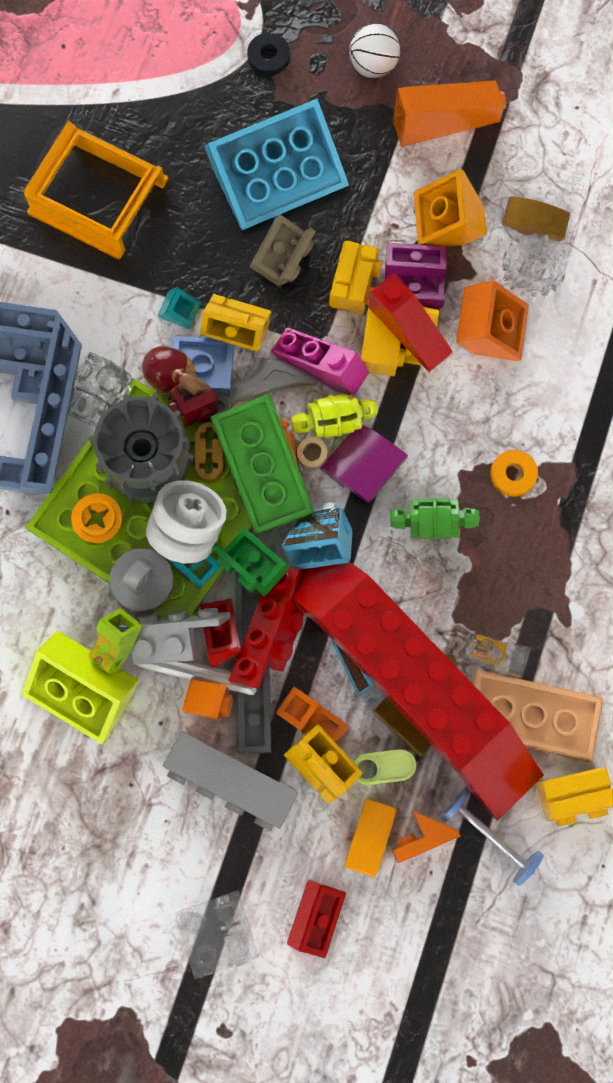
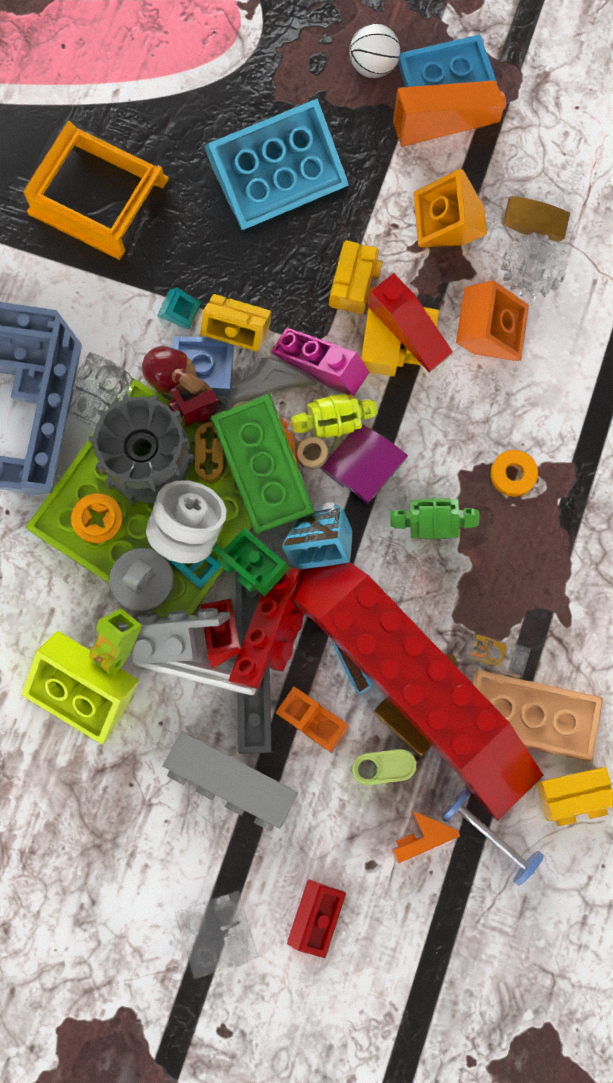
orange slope [182,679,234,723] -> none
black piece [247,33,290,76] -> none
dark tan bracket [250,215,315,287] -> none
yellow brick [284,724,363,804] -> none
light orange slope [344,798,397,878] -> none
magenta slope [384,243,446,308] -> none
none -> dark azure plate [398,34,497,87]

